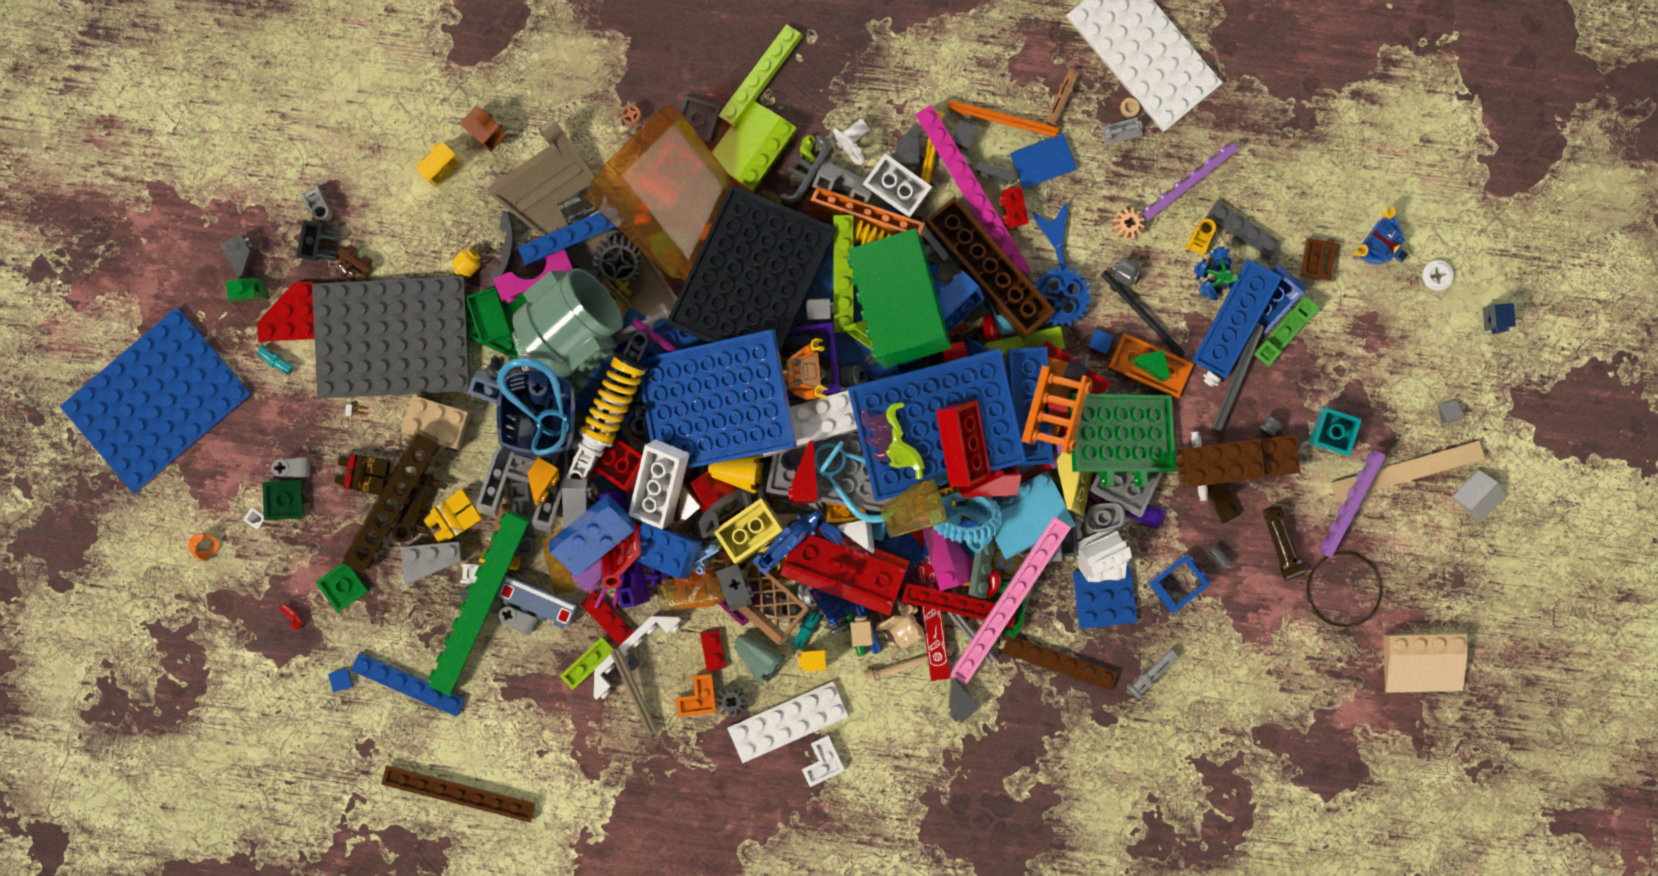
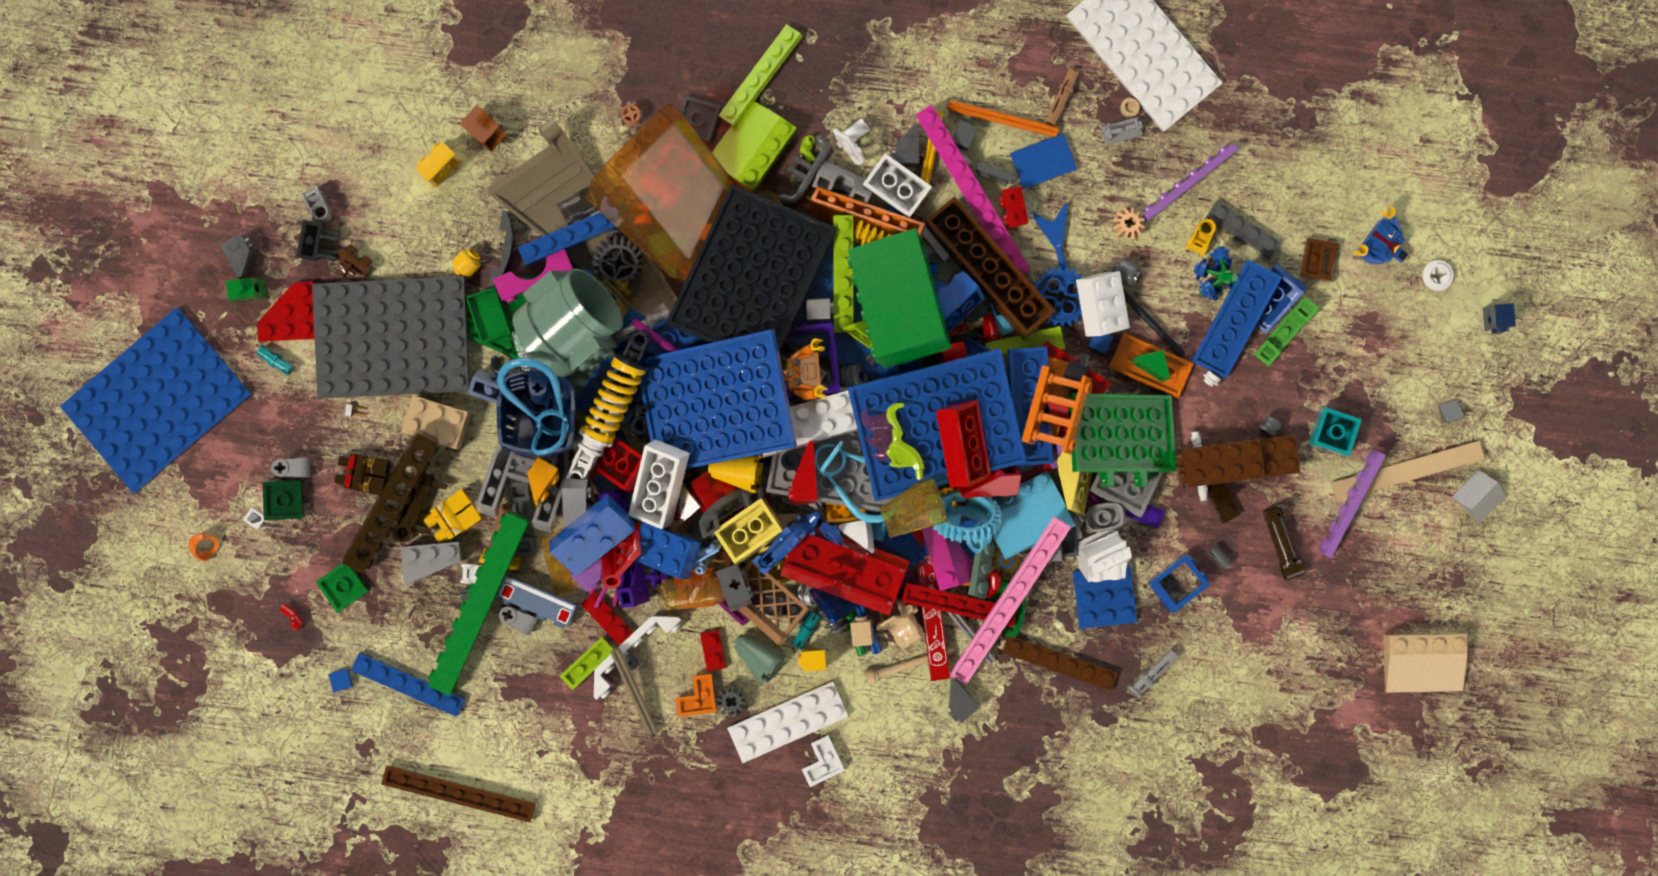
dark grey axle [1212,323,1264,431] -> none
dark brown piece [1307,552,1382,627] -> none
none -> white brick [1076,271,1130,337]

